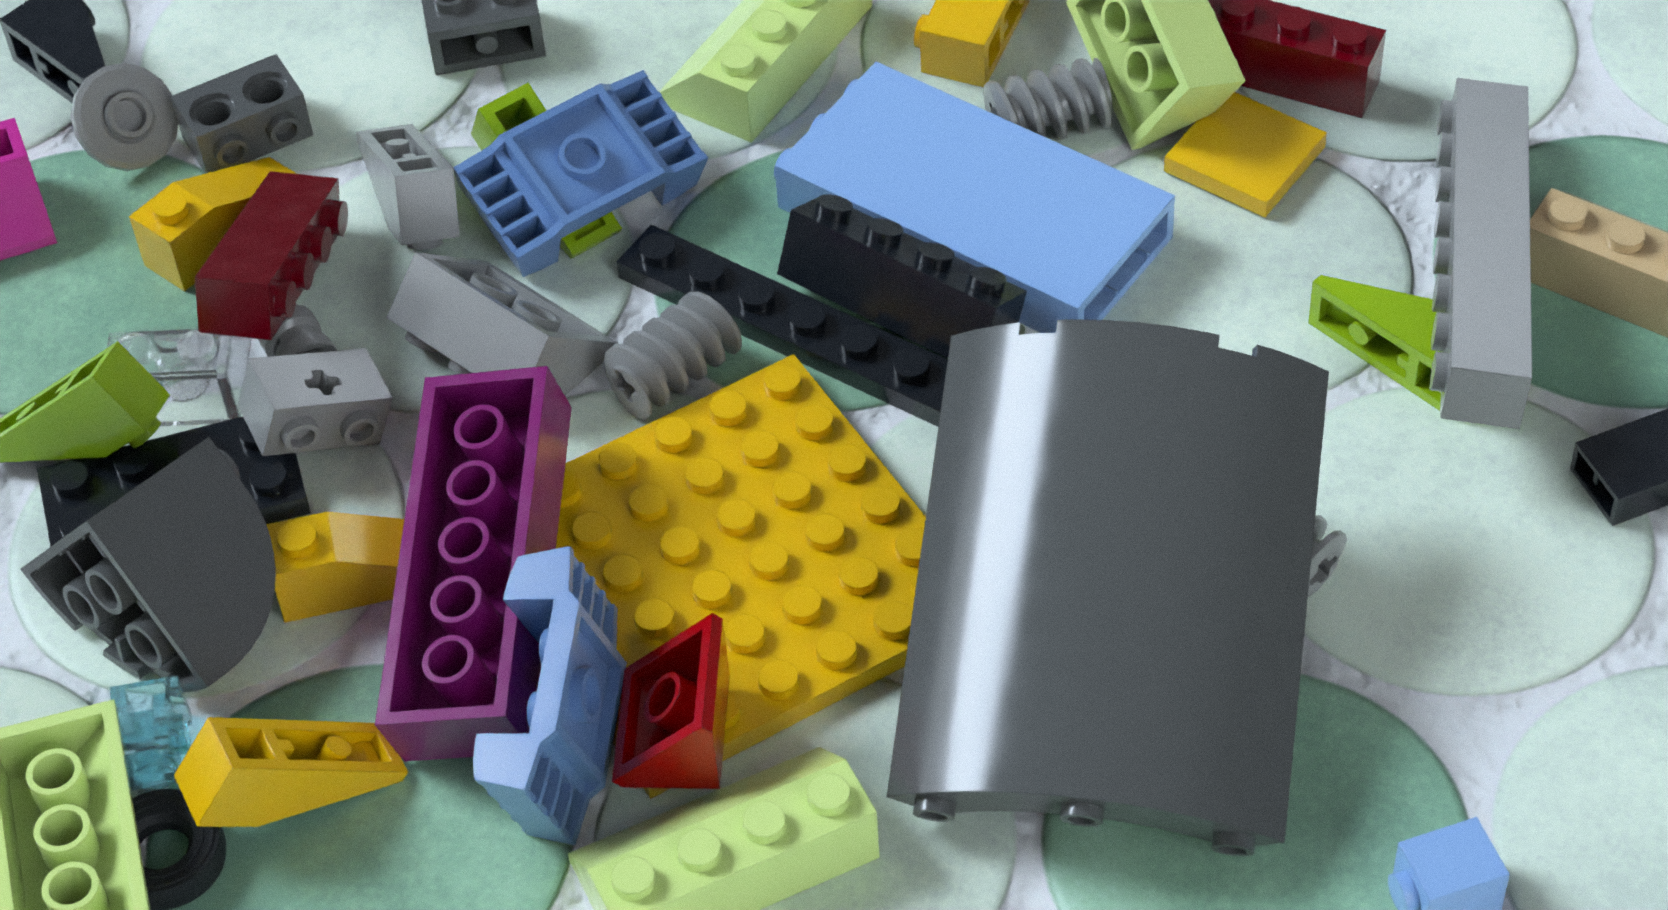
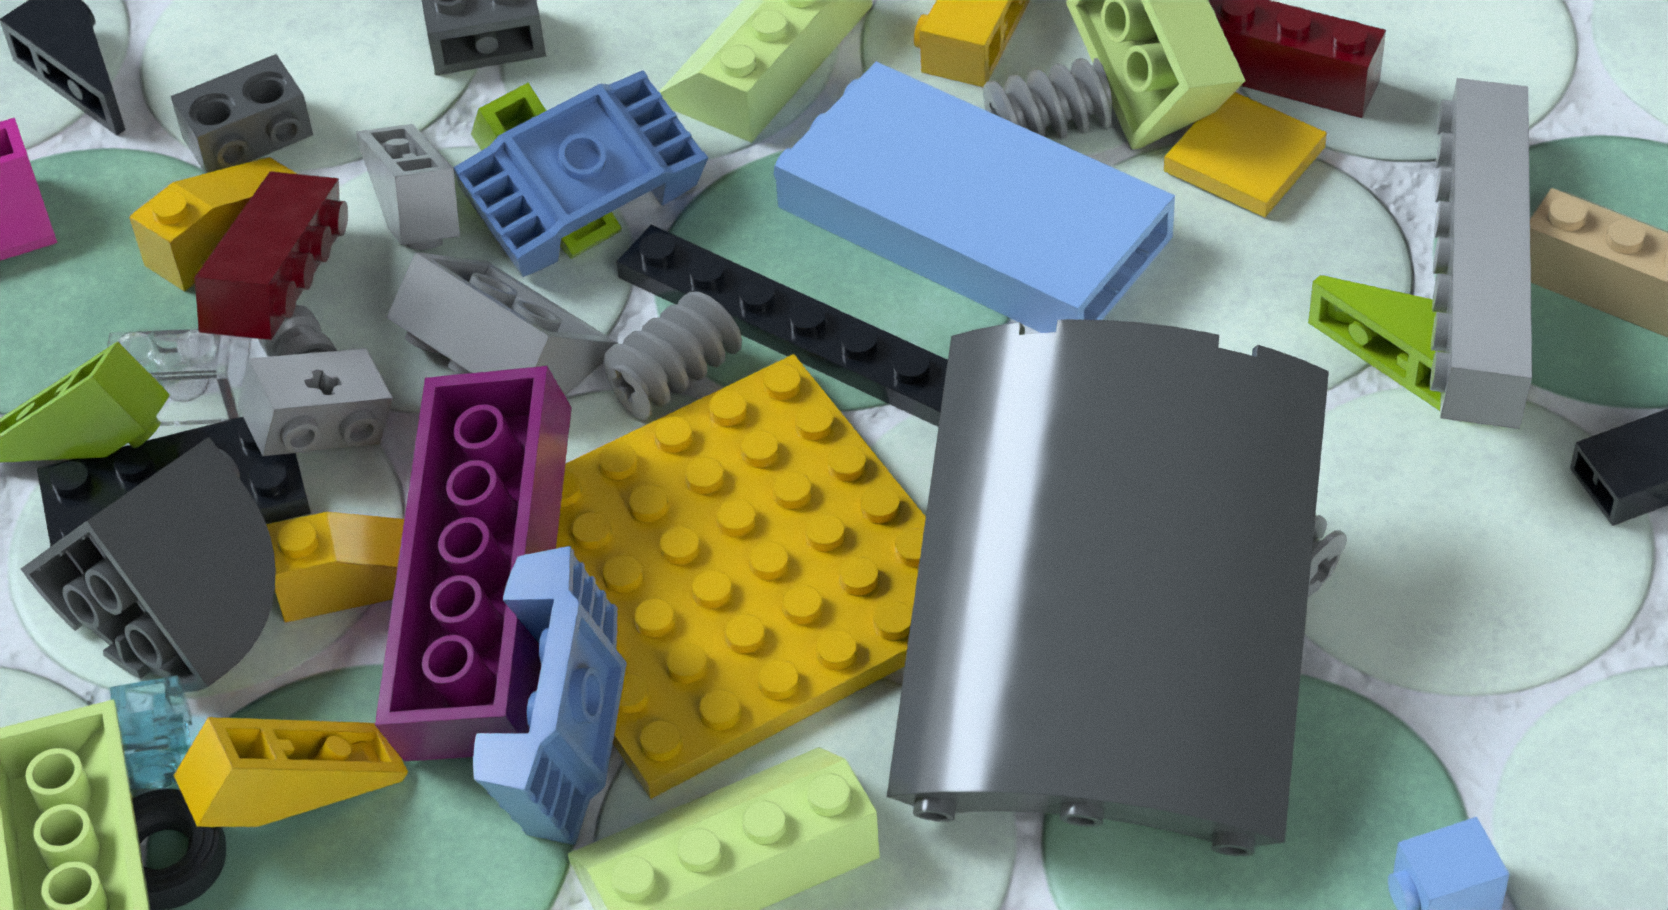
light grey wheel [71,63,178,171] -> none
red slope [612,613,730,789] -> none
black brick [777,194,1027,358] -> none

